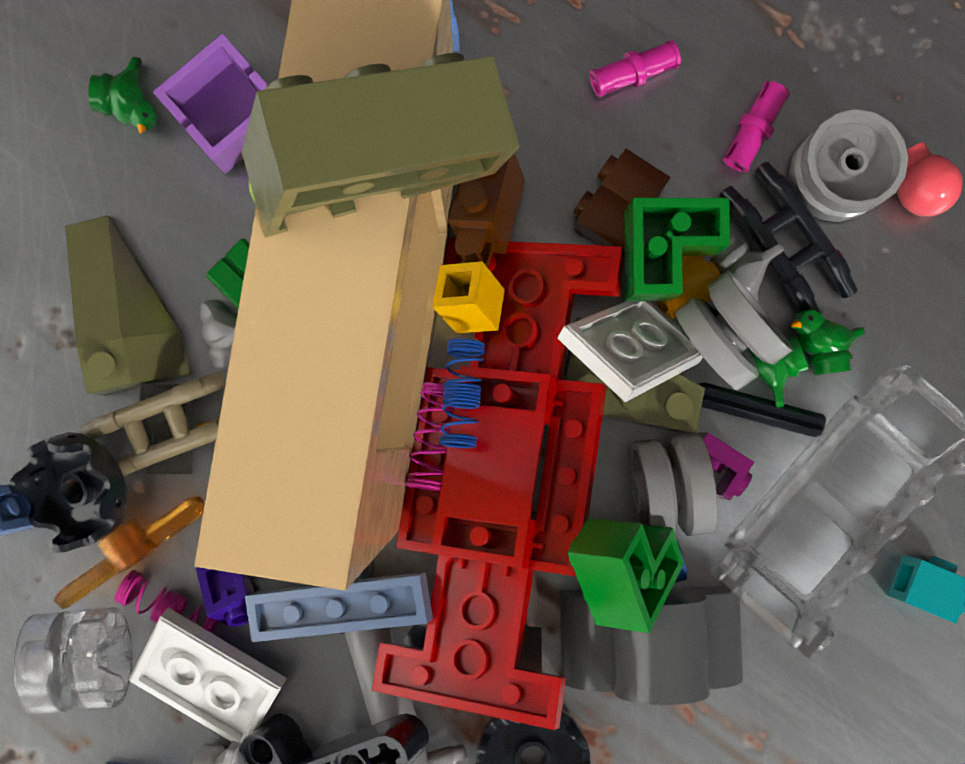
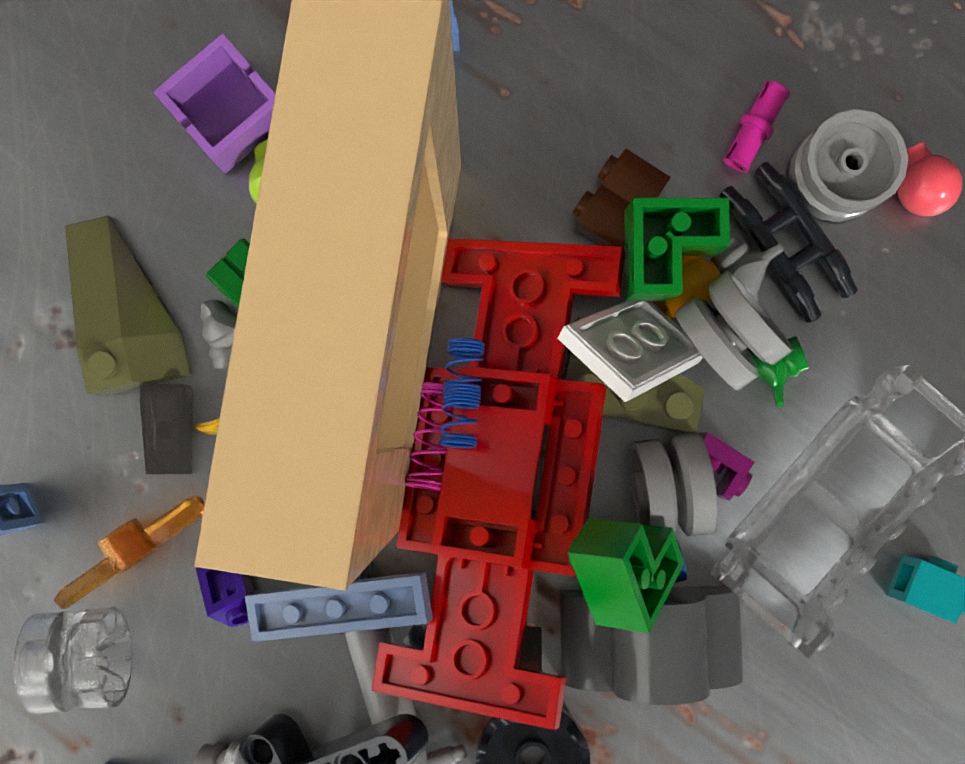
black plate [9,432,128,553] -> none
dark tan piece [80,370,226,476] -> none
green animal [88,57,158,134] -> none
dark pink piece [114,570,218,633] -> none
white tile [129,608,287,747] -> none
olive wedge [242,53,520,237] -> none
yellow brick [432,261,504,333] -> none
reddish brown brick [448,153,525,267] -> none
dark pink pin [589,40,681,98] -> none
black axle [698,382,826,437] -> none
green animal [791,309,865,375] -> none

